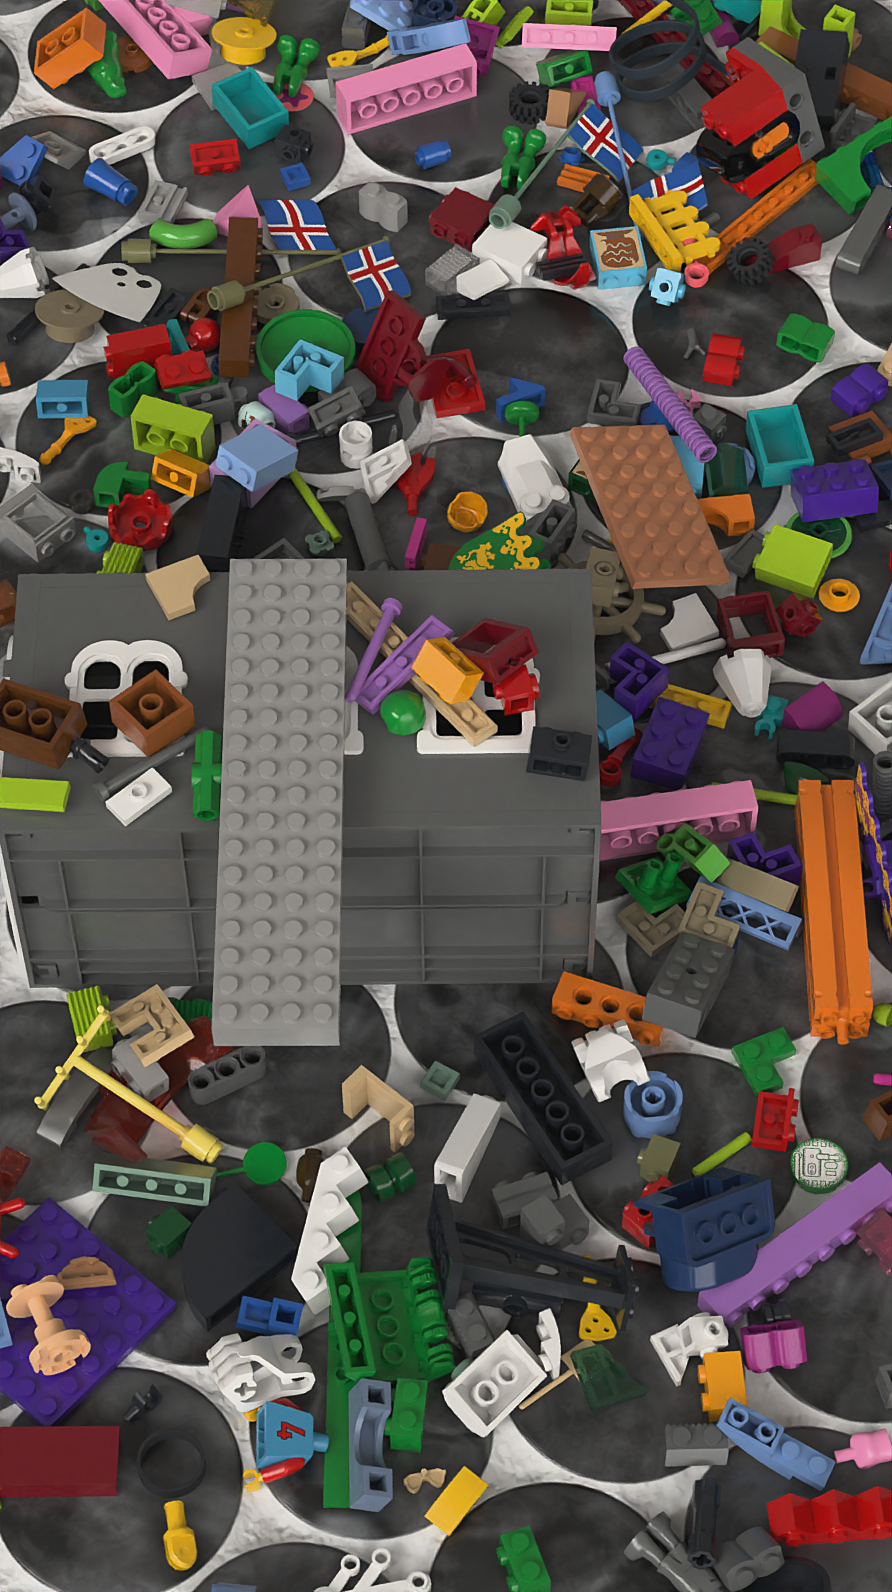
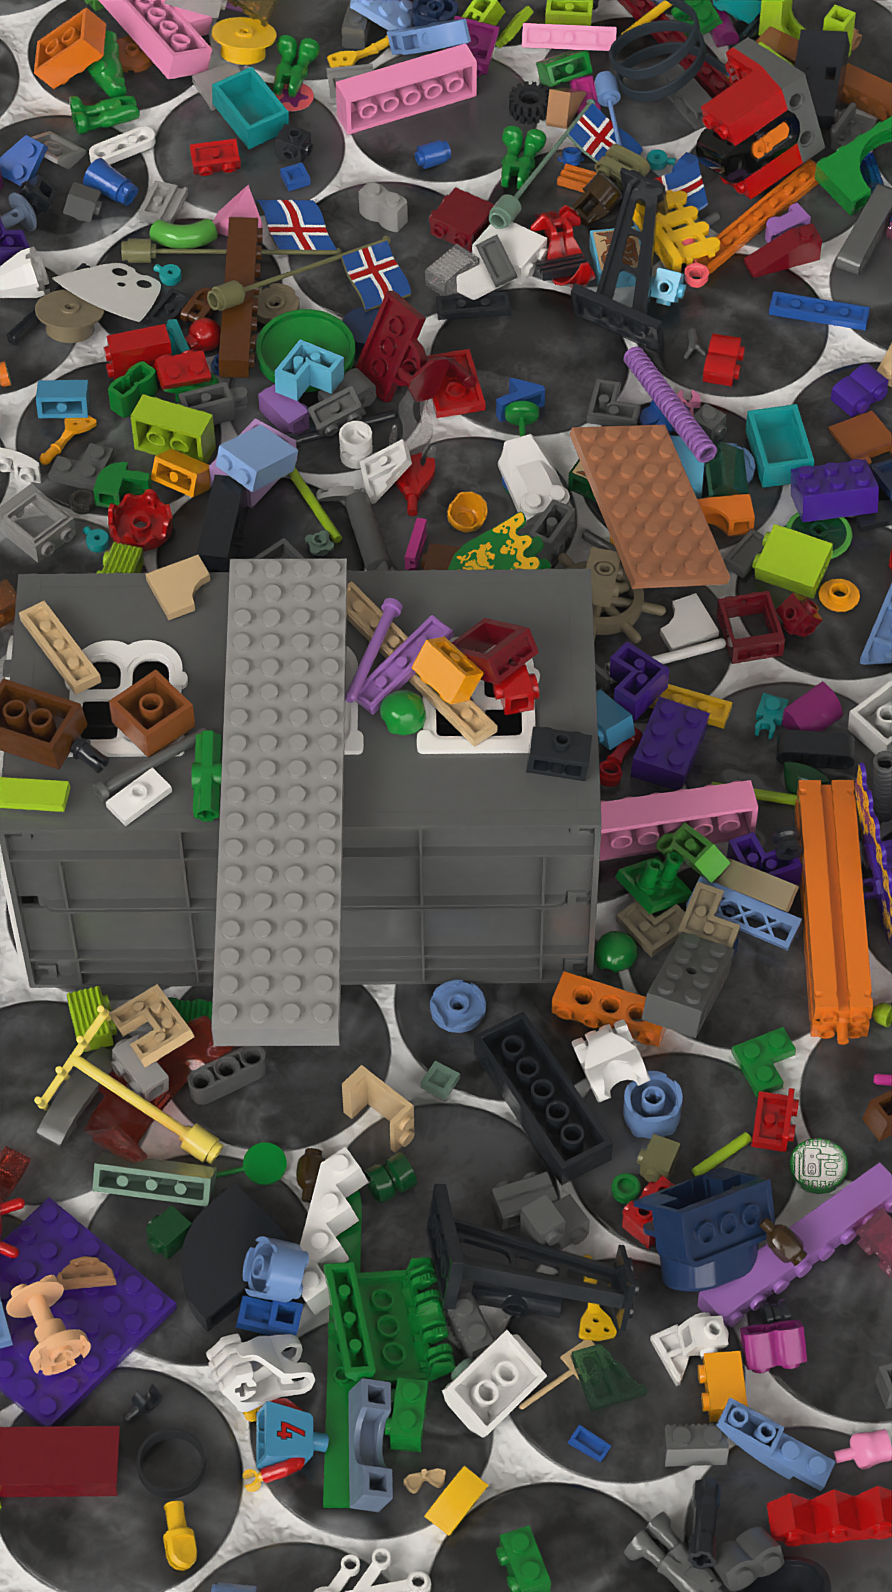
light aqua head [238,401,275,430] -> none
white slope [434,1093,501,1203] -> none
white slope [536,1308,561,1380] -> none
white cone [713,649,771,717] -> none
black tyre [727,237,774,285] -> none
green brick [776,314,835,363] -> none
black tile [826,418,883,457] -> none
none -> tan plate [19,601,101,695]
none -> dark grey plate [48,443,114,492]
none -> dark grey brick [63,182,103,223]
none -> green piece [69,95,140,135]
none -> teal piece [154,264,182,286]
none -> medium blue brick [243,1236,309,1303]
none -> medium blue plate [430,979,486,1033]
none -> dark grey tile [476,235,518,288]
none -> blue piece [567,1425,611,1463]
none -> black piece [571,167,668,354]
none -> green hair [594,931,638,973]
none -> olive brick [595,144,650,190]
none -> green tile [611,1173,641,1204]
none -> dark brown plant [759,1217,807,1266]
none -> medium lavender leg [765,203,811,243]
none -> blue tile [769,291,870,331]
none -> black wheel [772,826,803,860]

